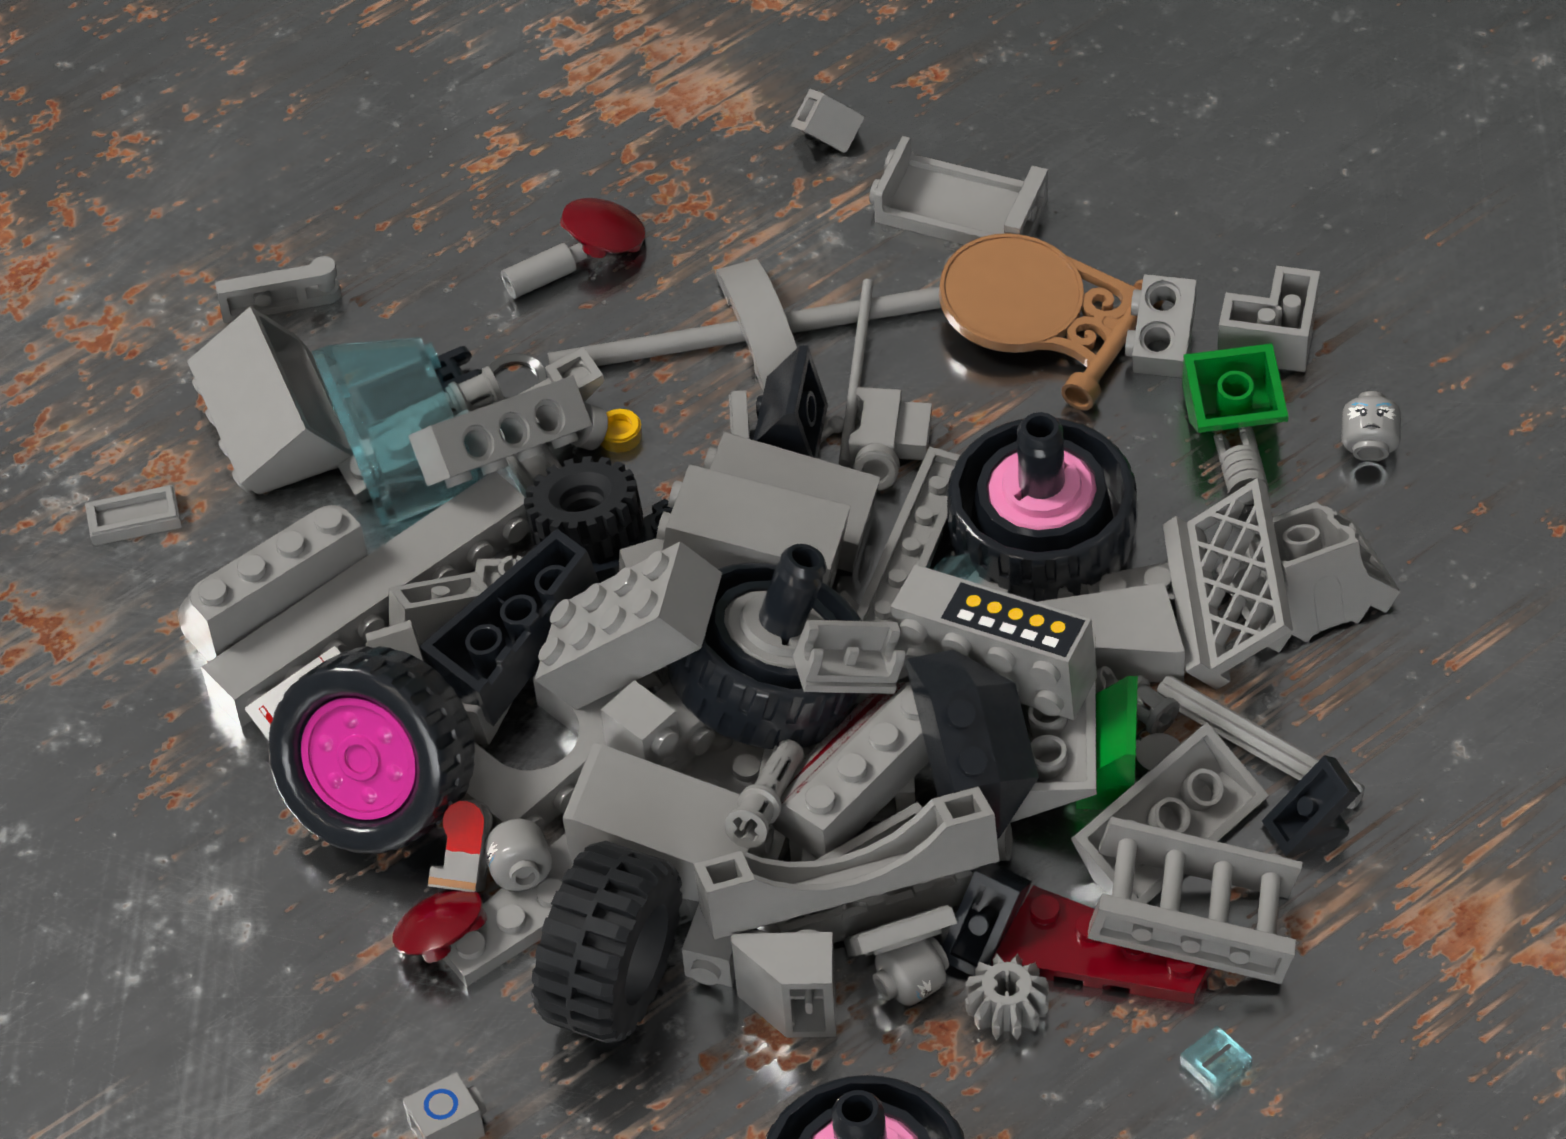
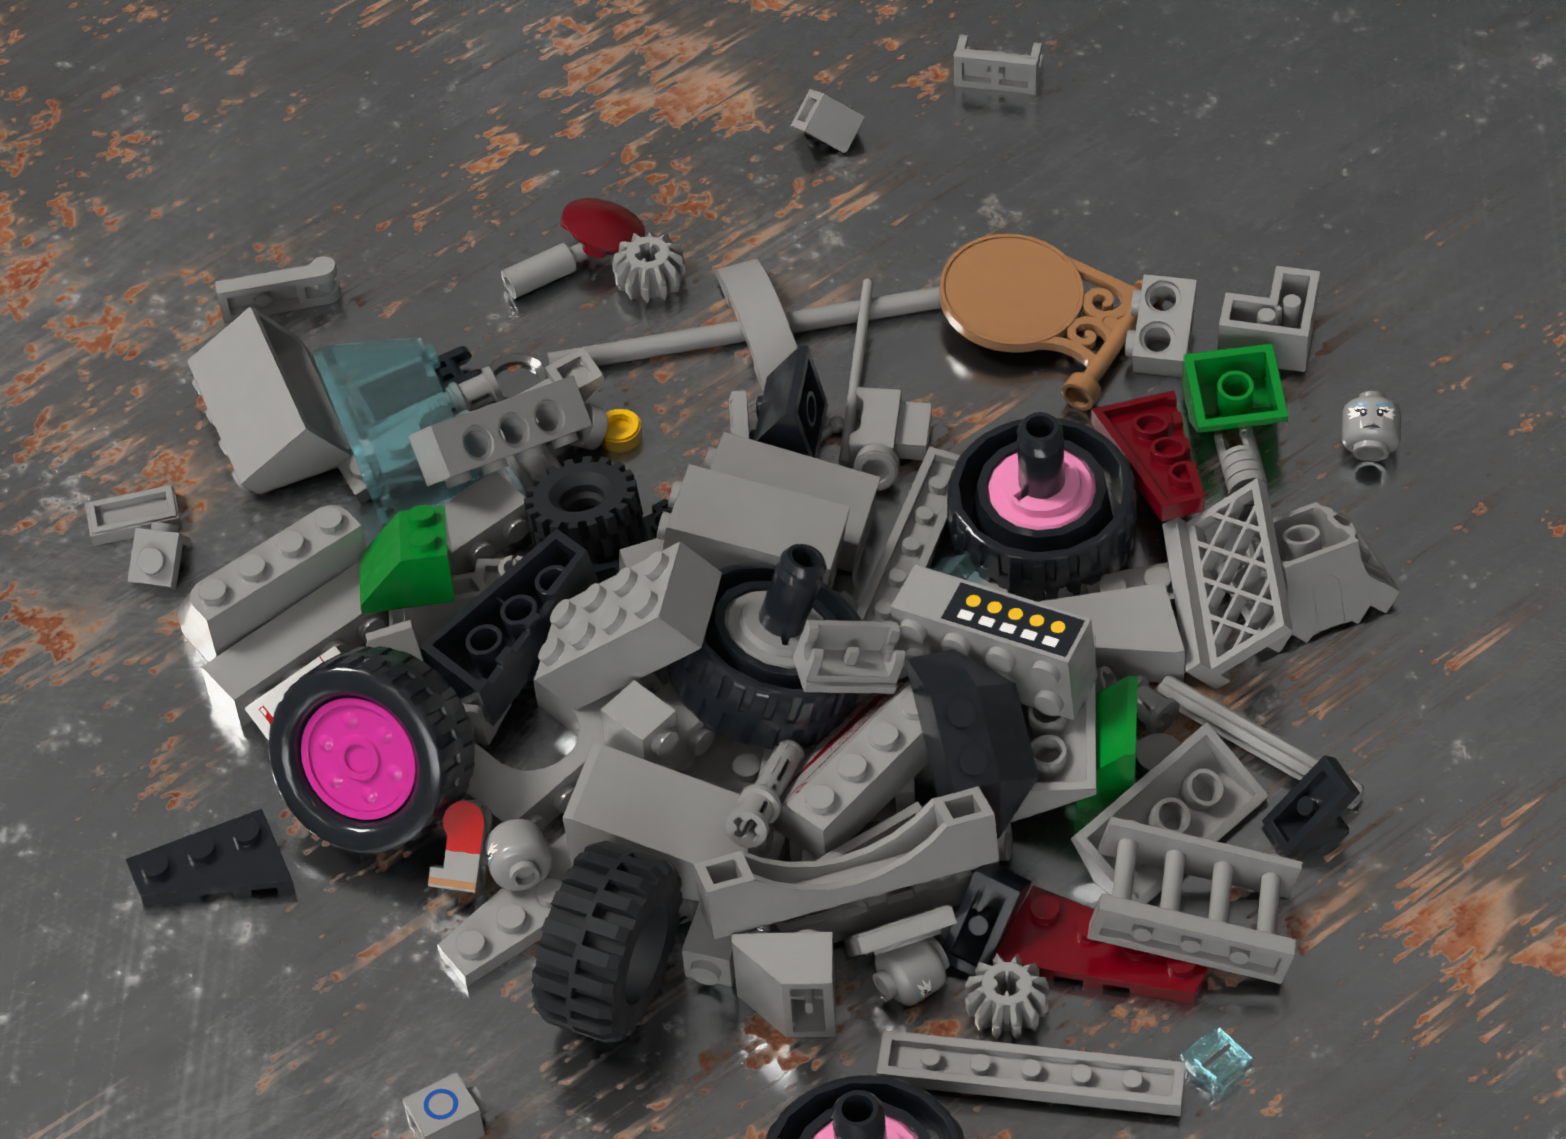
dark red dish [393,889,487,963] -> none
light grey panel [869,136,1048,245] -> none
none -> black wing [126,808,295,906]
none -> light grey bracket [127,522,191,589]
none -> green slope [359,505,455,614]
none -> light grey gear [612,230,686,304]
none -> light grey plate [876,1030,1186,1116]
none -> light grey hinge [953,34,1043,95]
none -> dark red wing [1091,390,1205,521]

